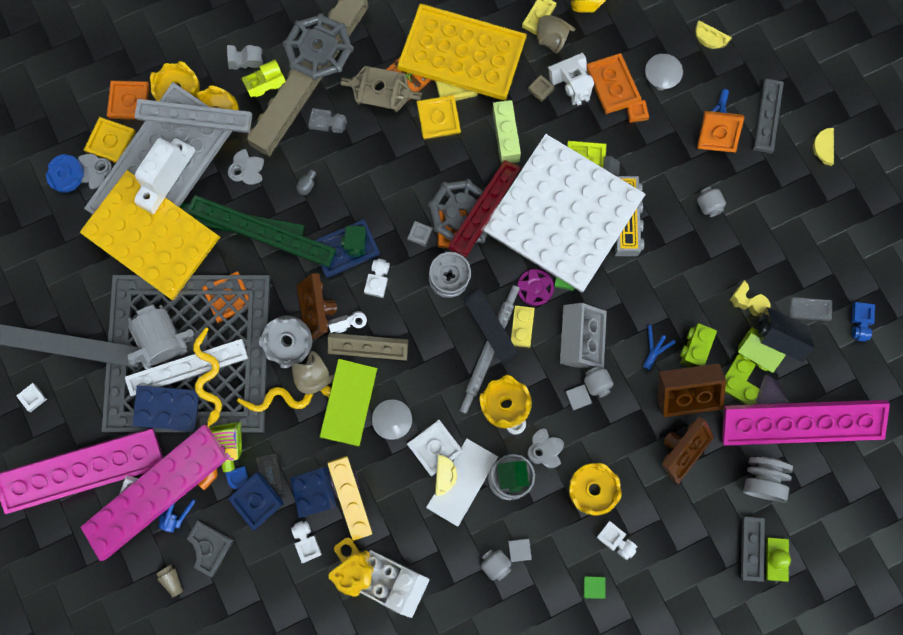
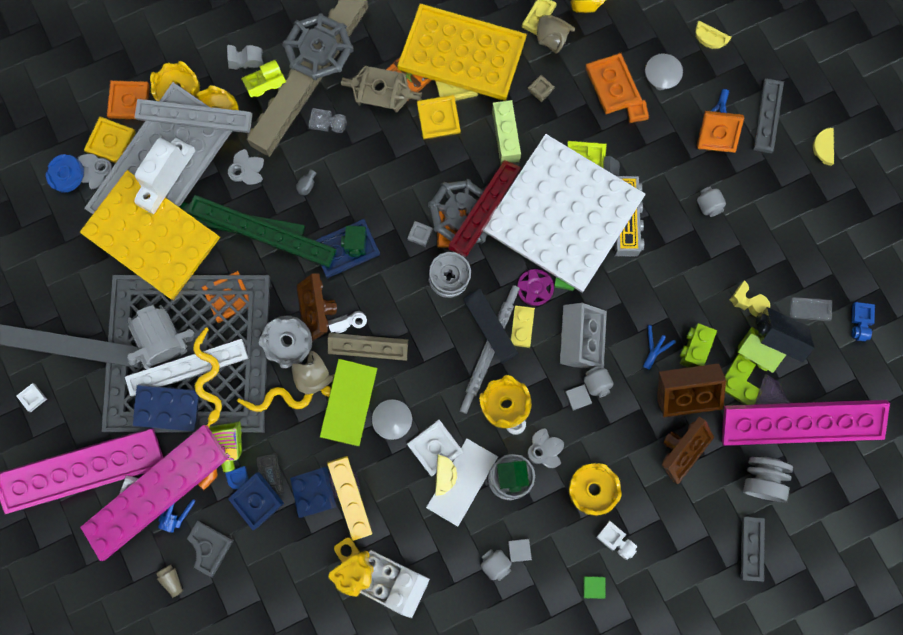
white plate [291,521,322,563] -> none
white plate [364,258,390,298] -> none
white tile [548,53,594,105] -> none
lime tile [766,538,791,582] -> none

